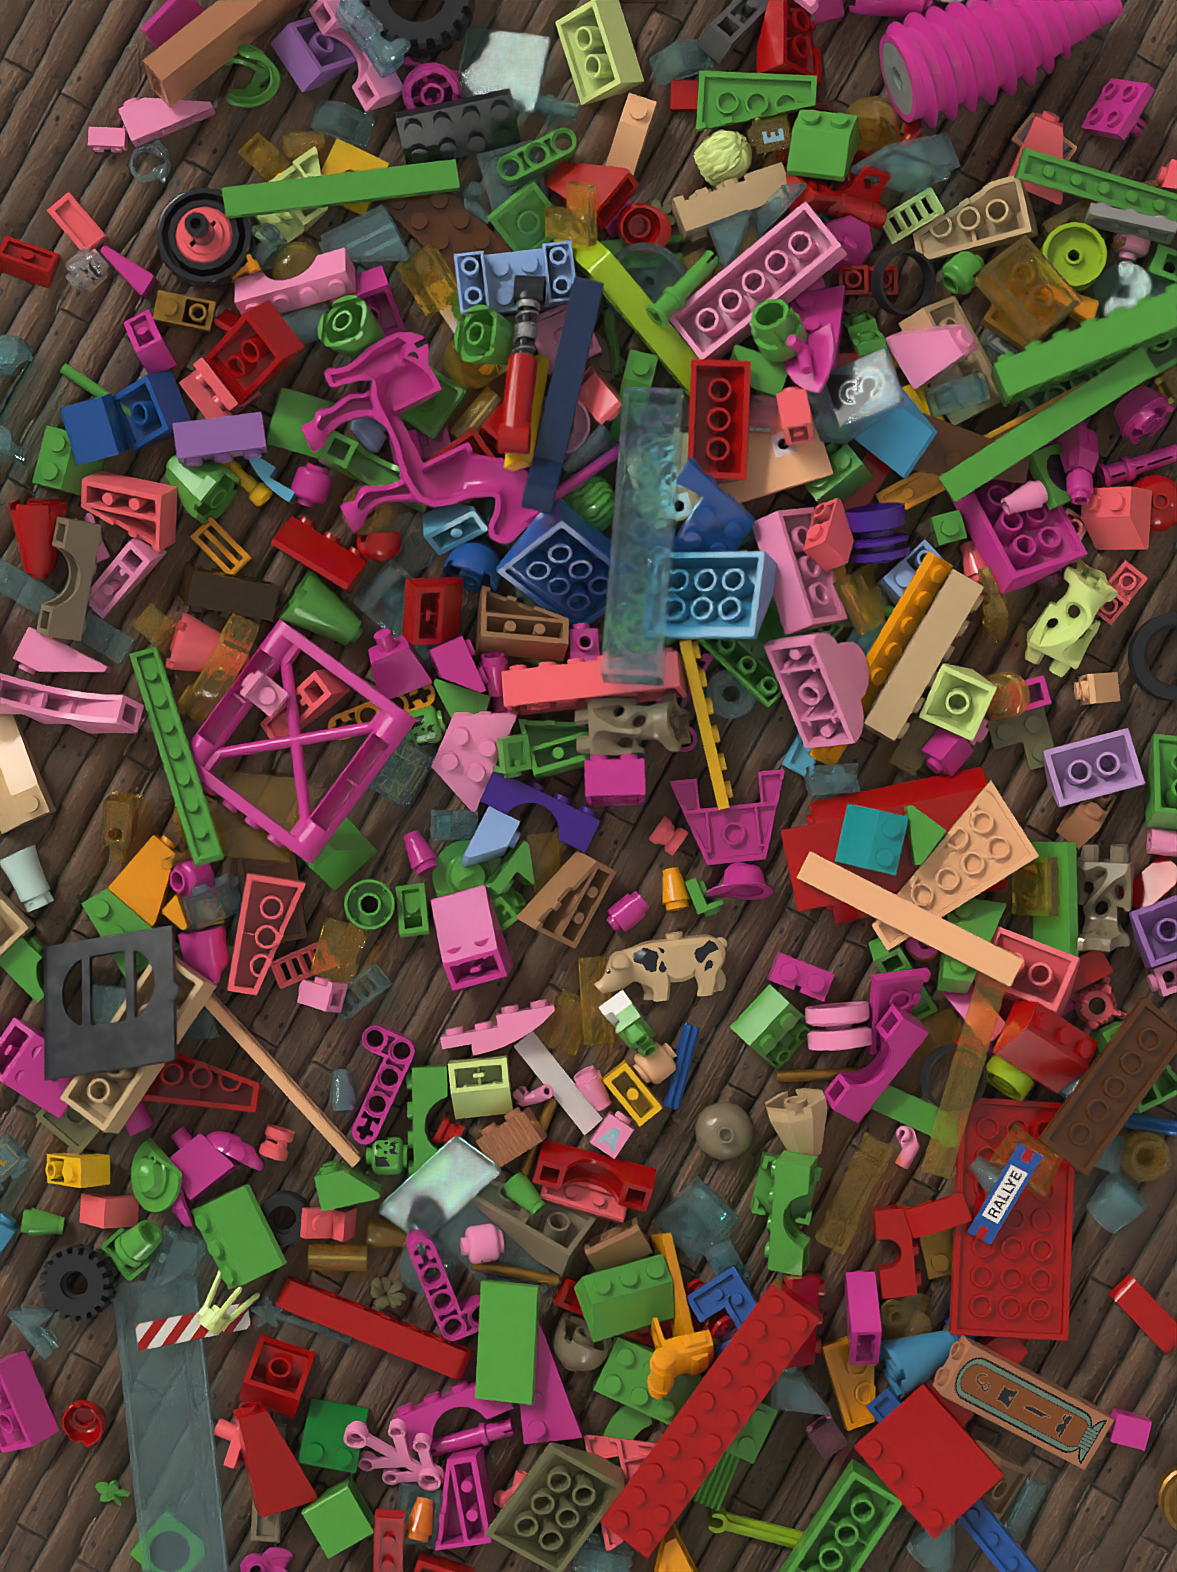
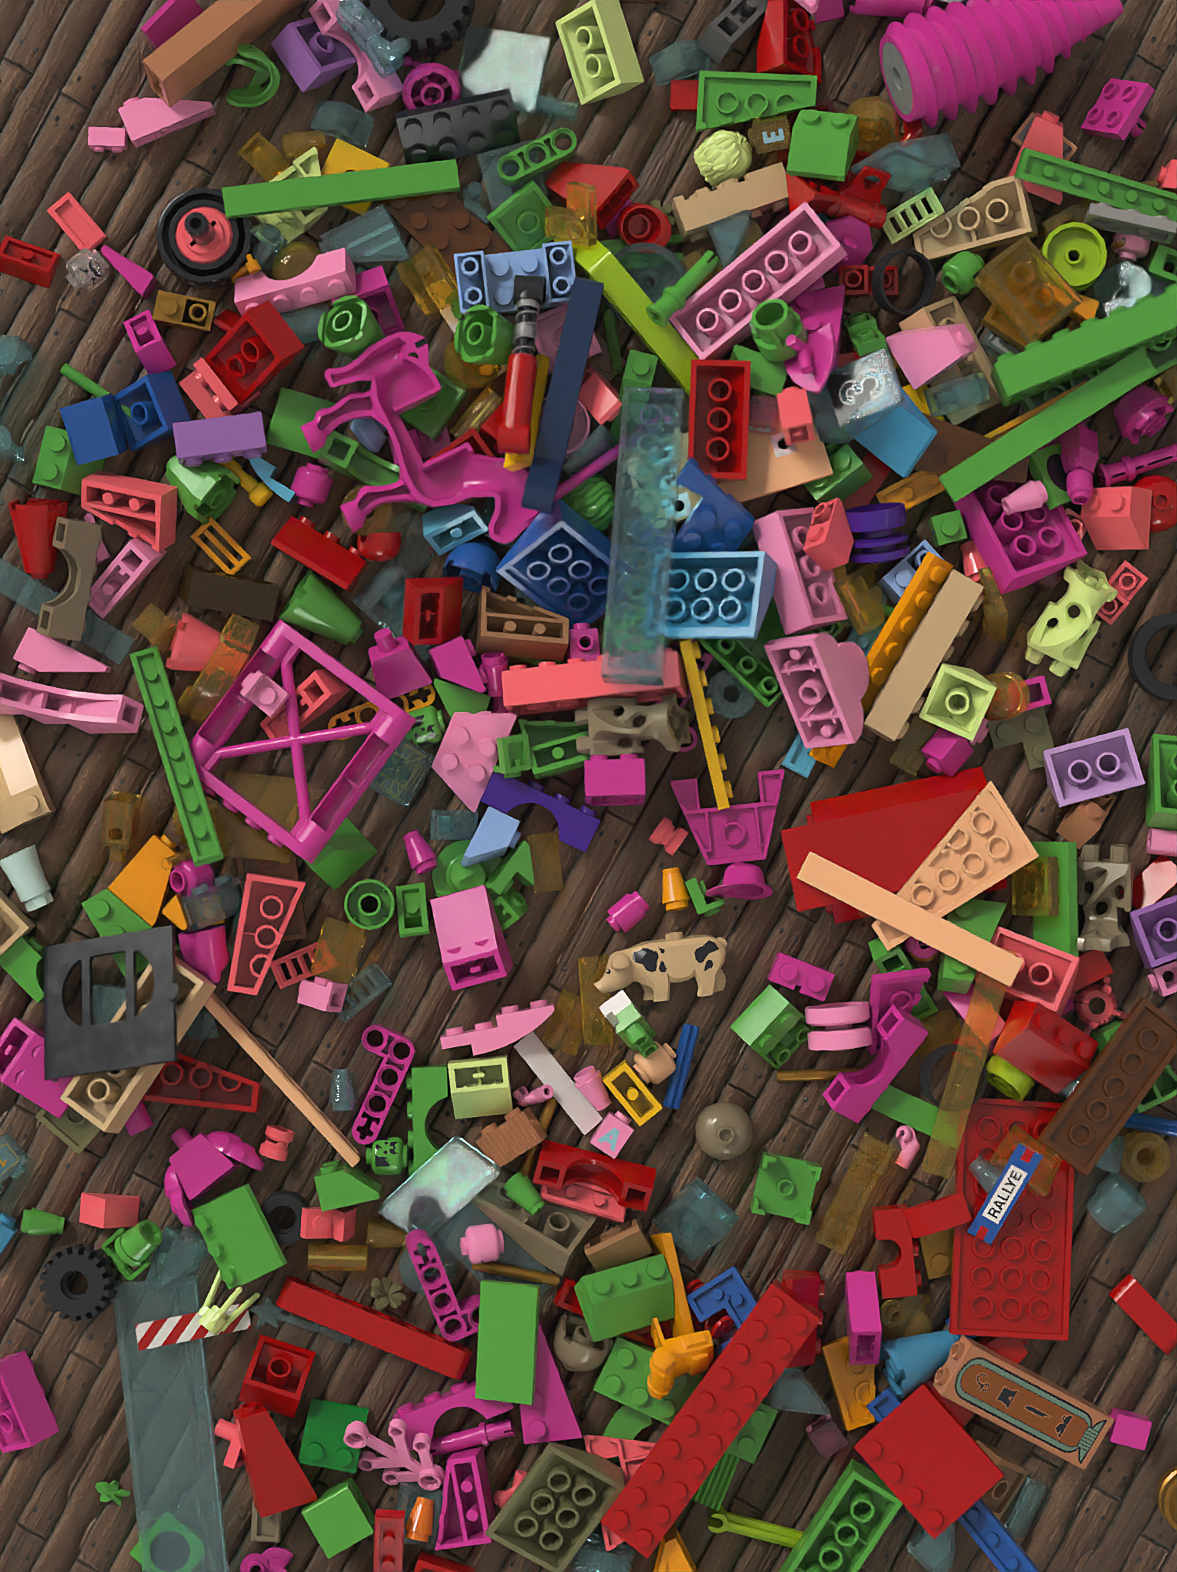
clear light blue slope [7,1306,59,1360] -> none
yellow slope [45,1153,110,1188] -> none
red hair [61,1399,106,1447] -> none
clear light blue piece [129,138,171,183] -> none
bright green hat [131,1138,182,1212] -> none
red wheel [432,1116,465,1153] -> none
medium nougat wedge [515,850,617,949] -> none
light nougat slope [606,93,657,176] -> none
clear light blue slope [703,1237,750,1280] -> none
clear light blue slope [752,183,807,235] -> none
tan cone [765,1088,828,1156] -> none
bright green arch [765,1150,818,1276] -> none
clear light blue hips [805,763,860,796] -> none
teal slope [835,804,909,875] -> none
bright green slope [904,805,946,866] -> none
light nougat slope [1074,672,1120,705] -> none

